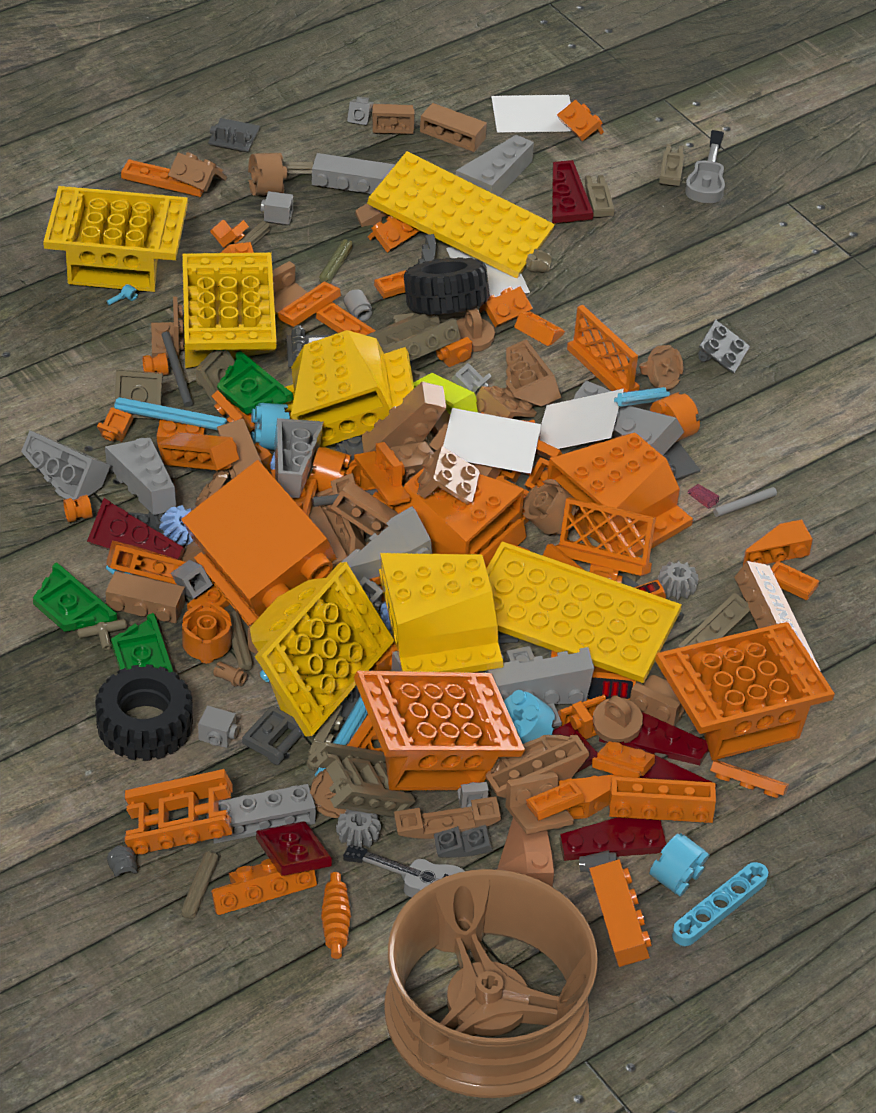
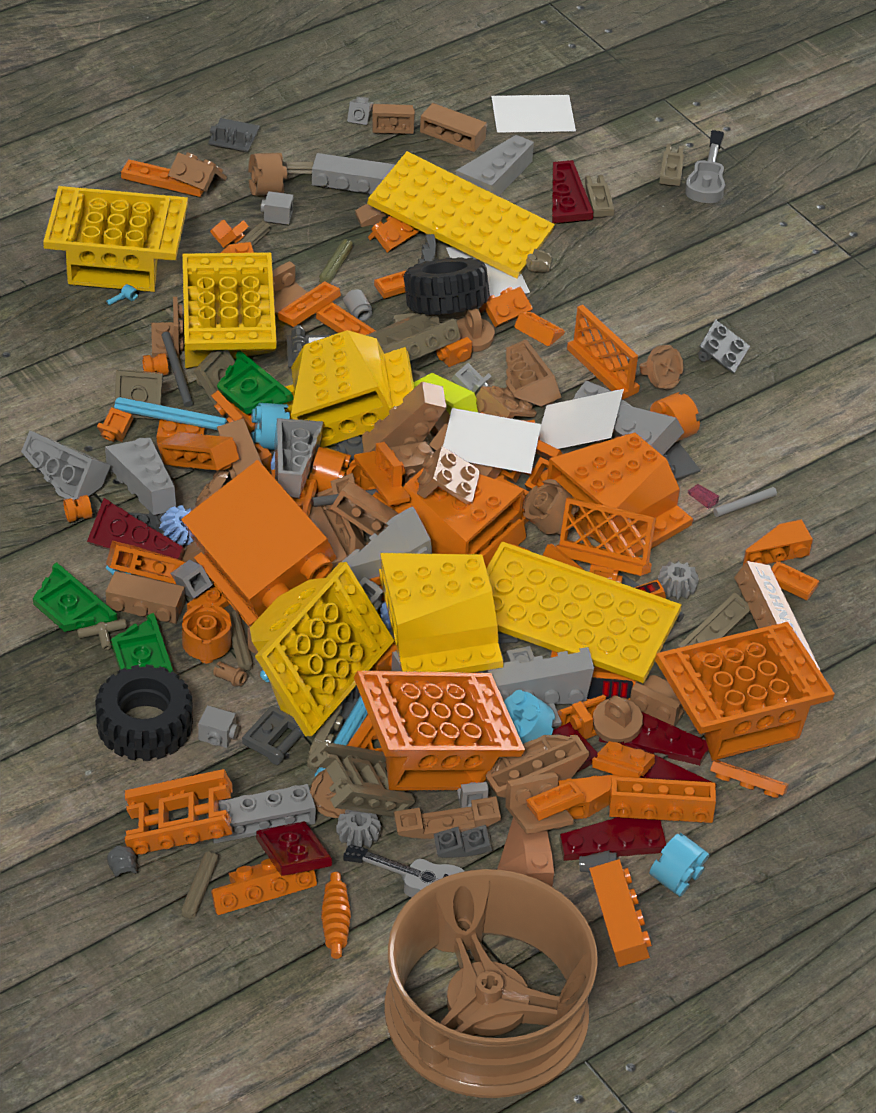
orange bracket [557,100,604,141] -> none
medium azure axle [614,387,670,407] -> none
medium azure beam [672,862,768,946] -> none

